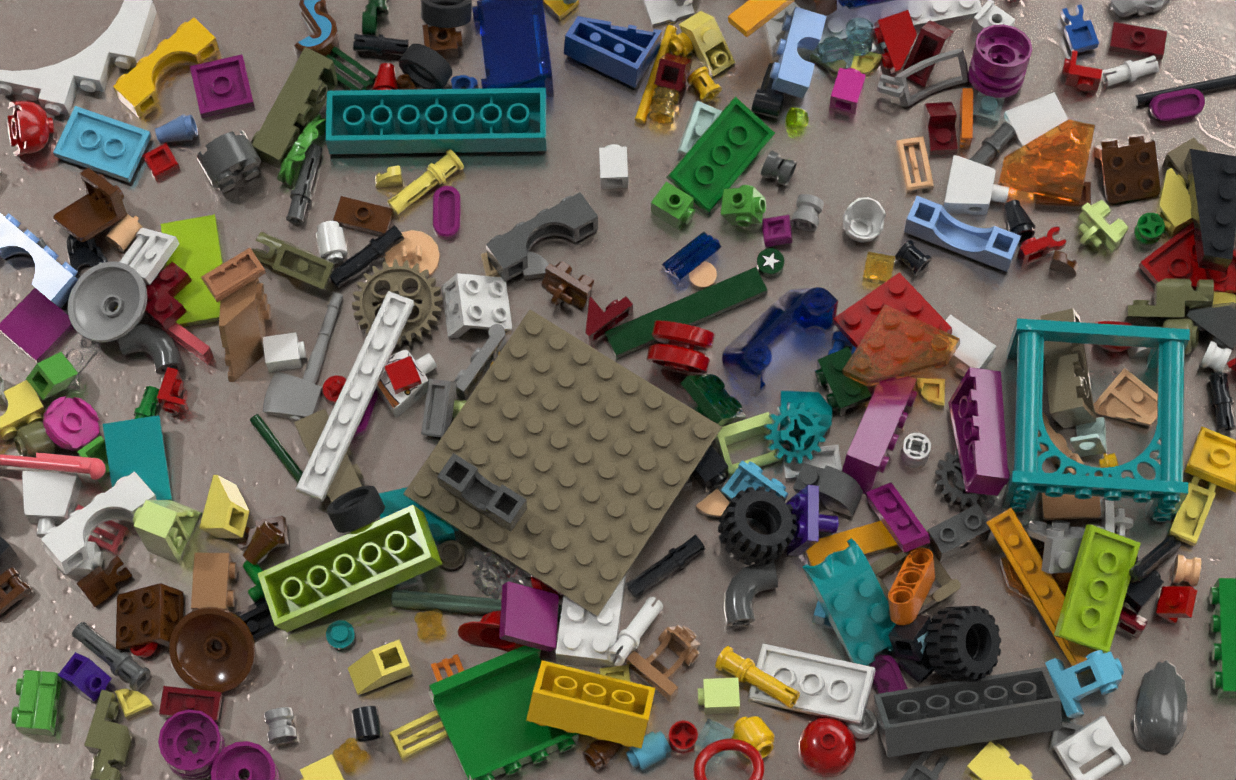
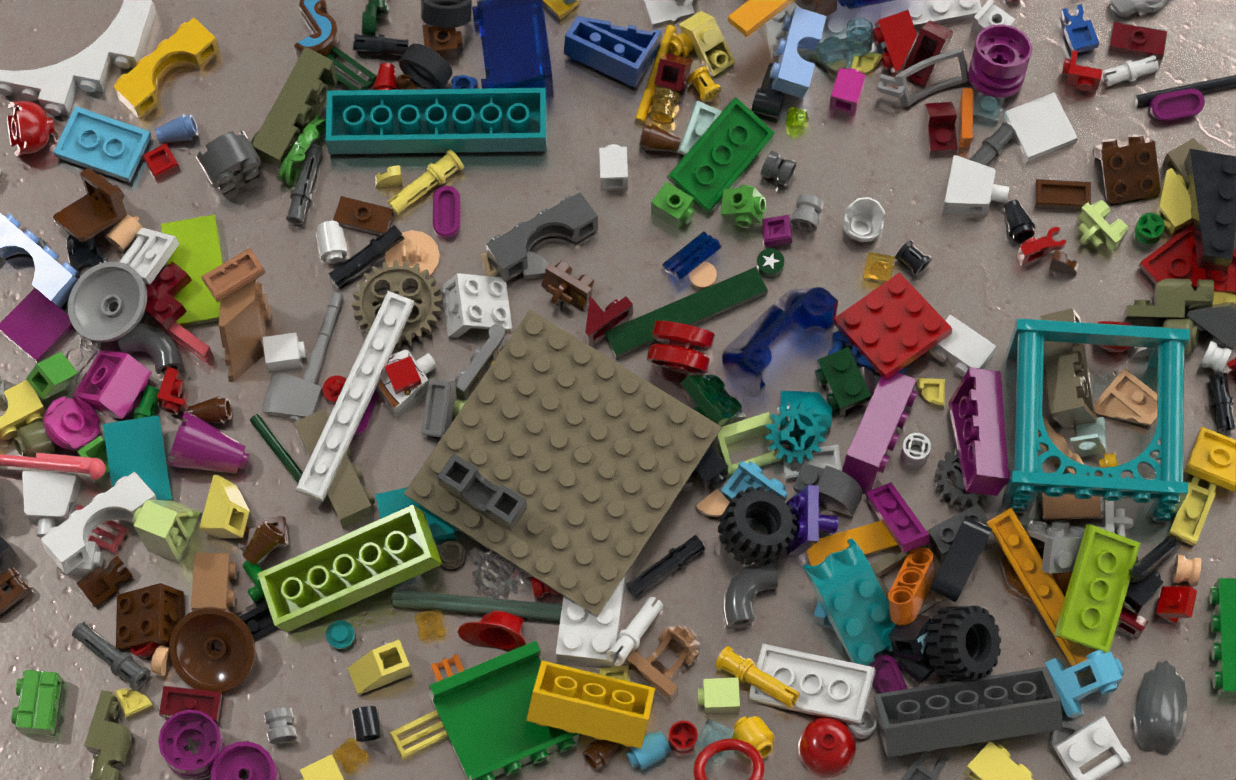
dark purple brick [58,652,112,702] -> none
magenta tile [190,54,254,118] -> none
olive plate [252,232,335,289] -> none
black tyre [326,485,385,533] -> none
magenta tile [499,581,559,652] -> none
clear orange plate [843,305,960,387] -> none
light nougat tile [896,136,934,194] -> none
light blue arch [904,196,1021,272] -> none
clear orange plate [998,120,1095,203] -> none
none -> dark pink slope [72,350,152,419]
none -> light nougat tile [151,645,172,676]
none -> magenta cone [167,411,249,473]
none -> reddish brown cone [188,396,232,423]
none -> reddish brown cone [639,124,681,153]
none -> black beam [930,516,992,603]

